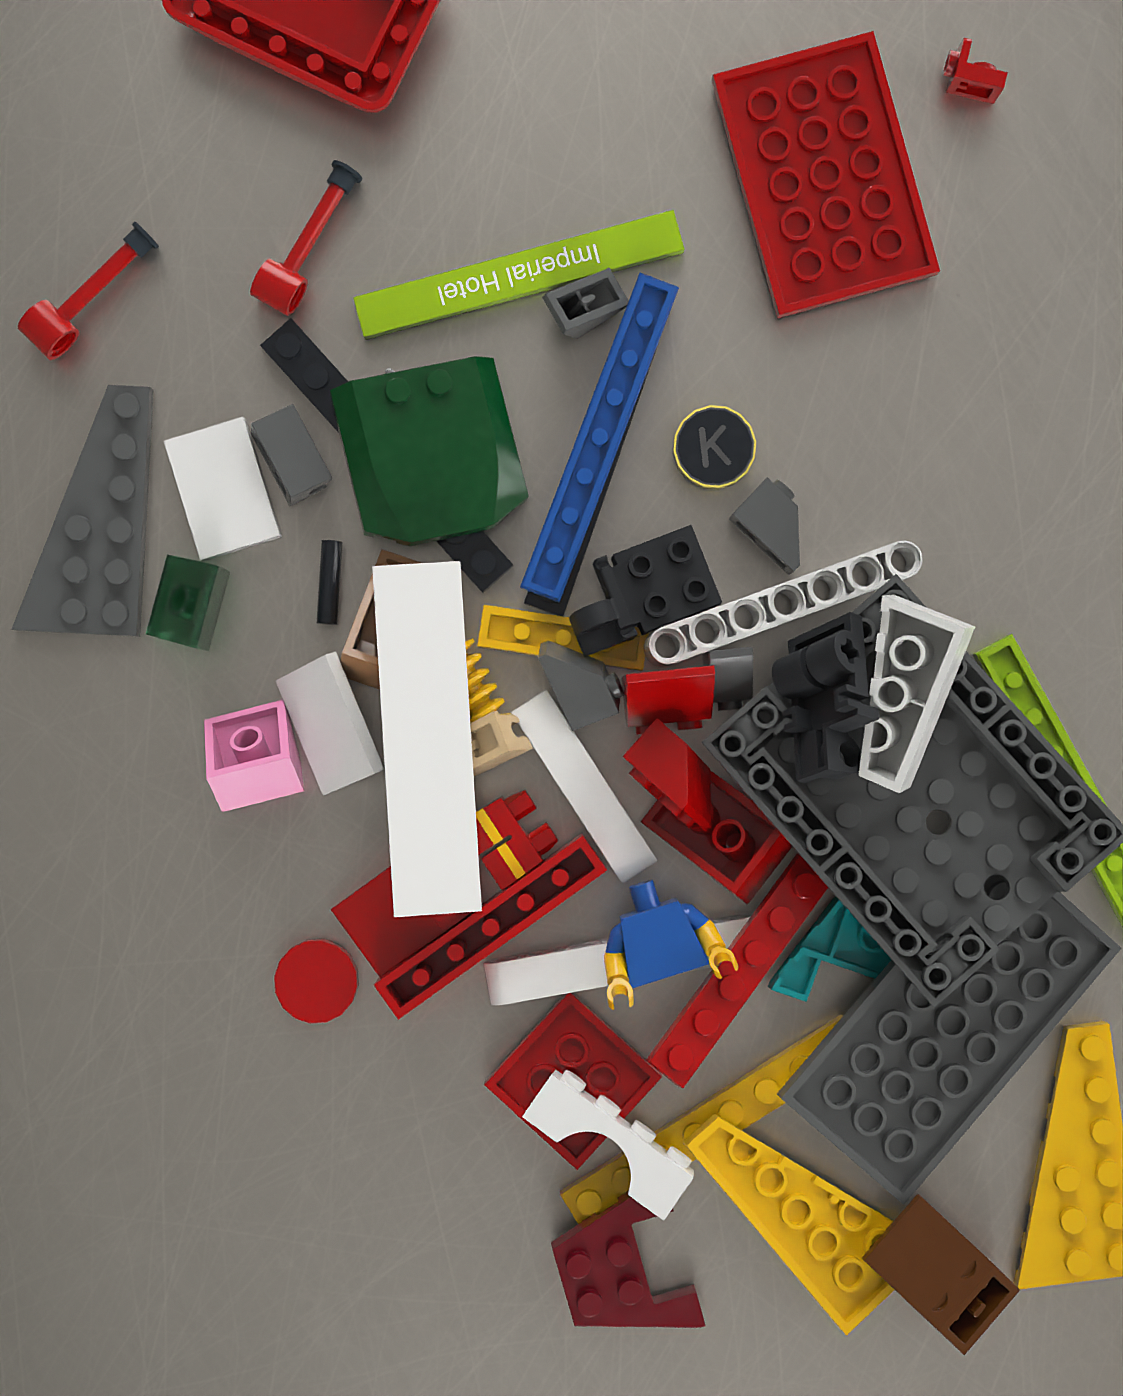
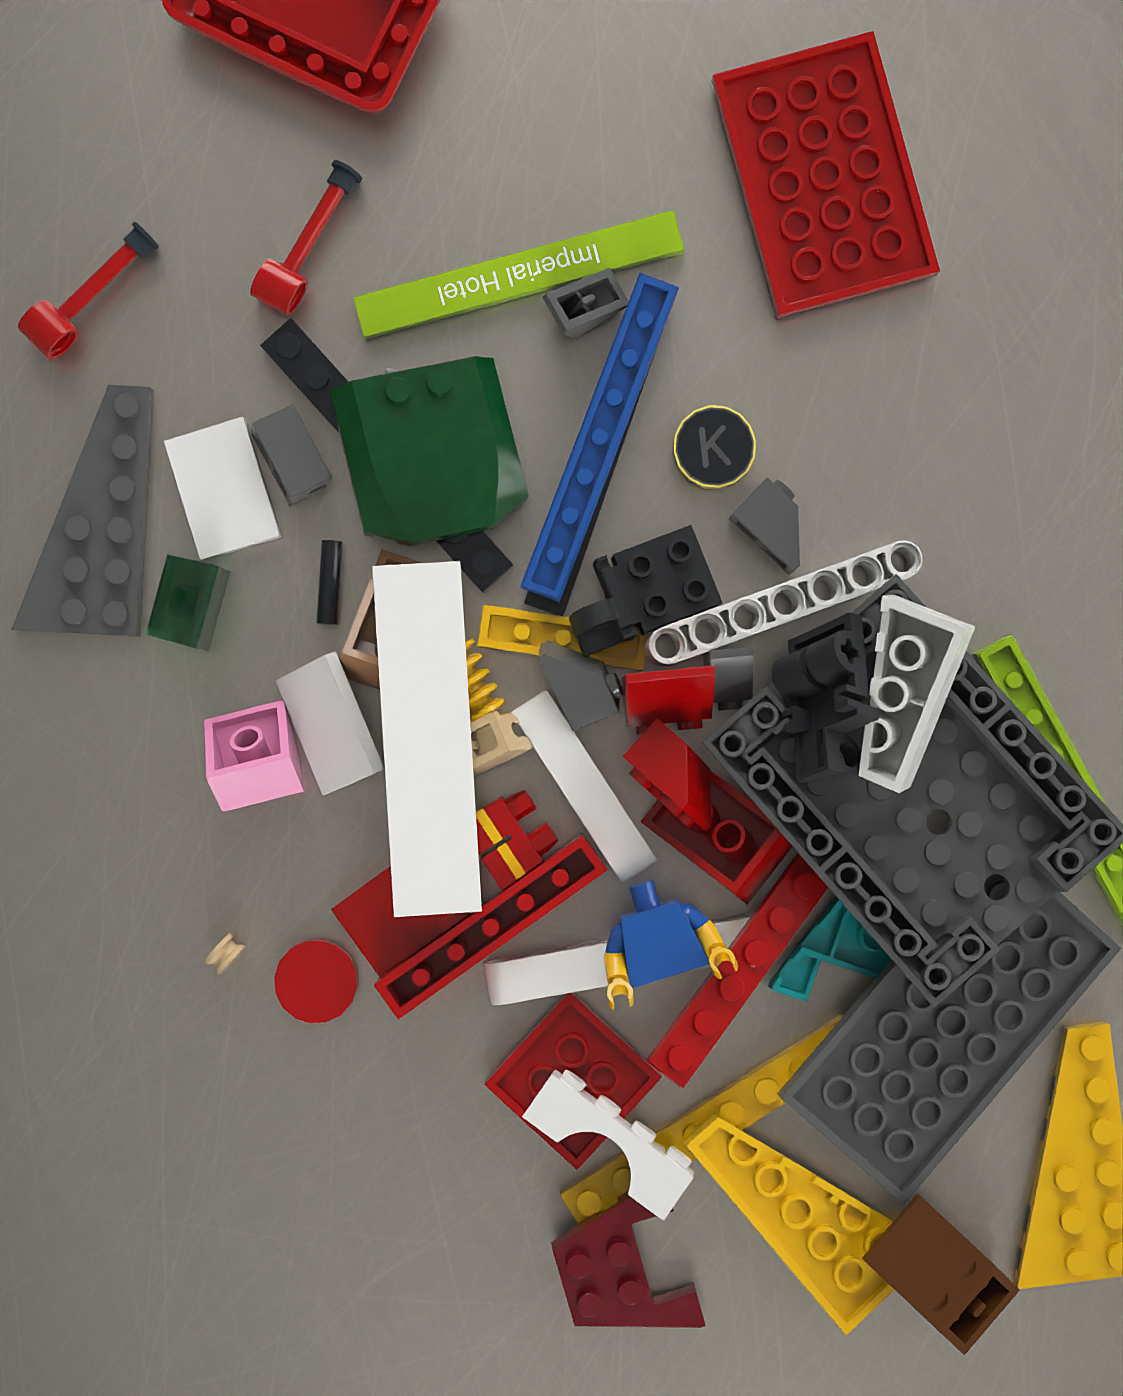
red bracket [943,38,1008,104] -> none
none -> tan bush [204,933,246,975]

